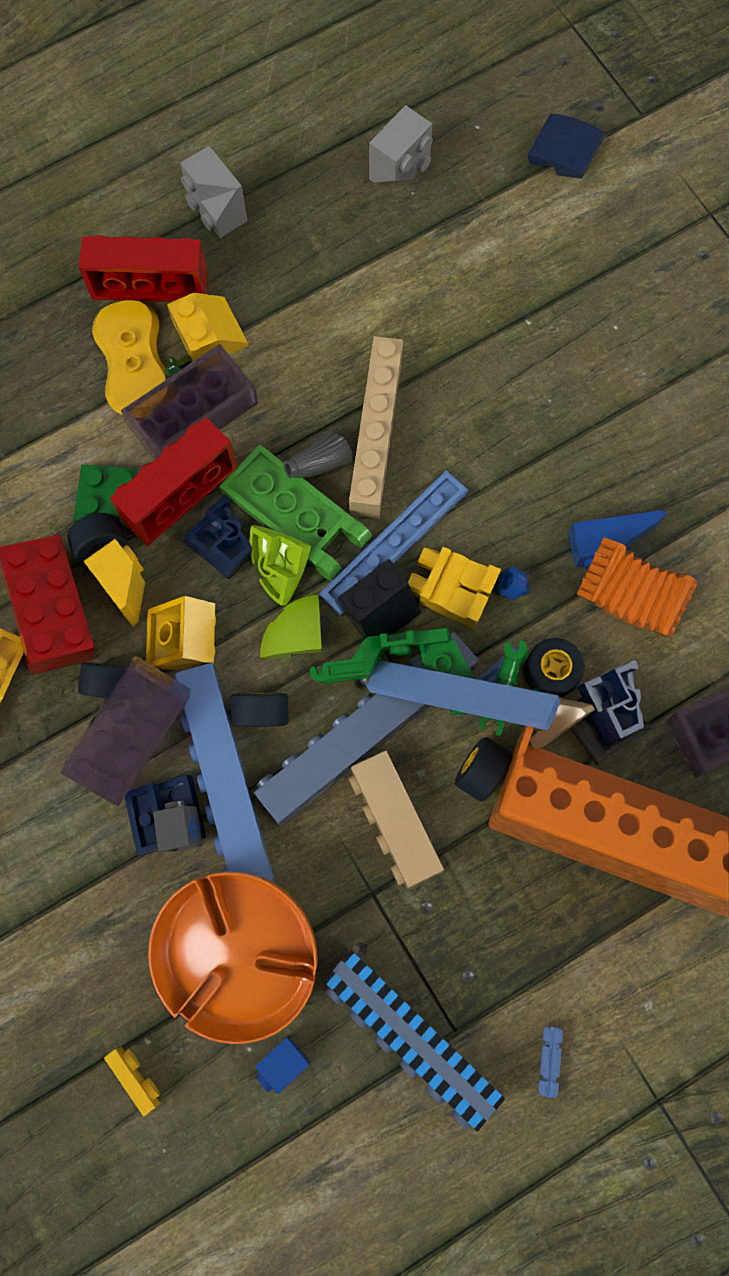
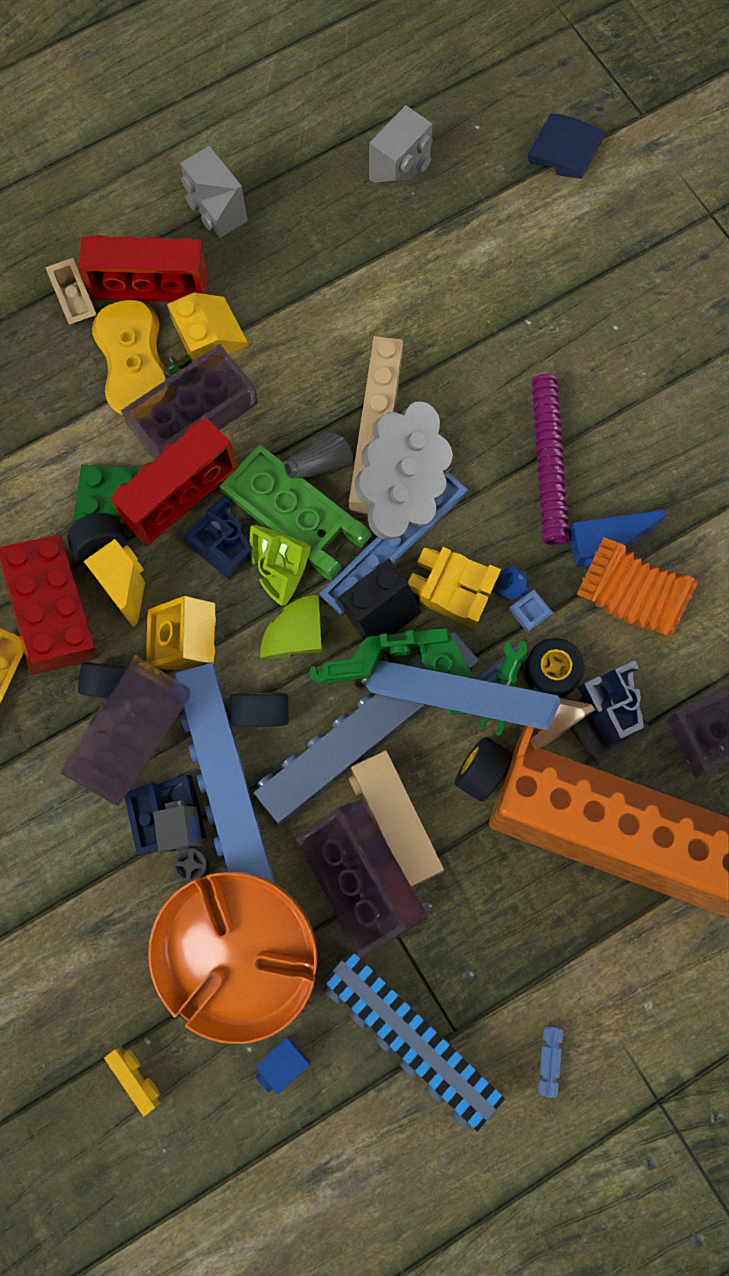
none -> tan slope [45,258,96,325]
none -> dark grey wheel [173,848,210,883]
none -> clear purple brick [296,799,428,958]
none -> light grey plate [355,401,453,540]
none -> medium blue tile [509,589,554,633]
none -> magenta piece [531,374,570,545]

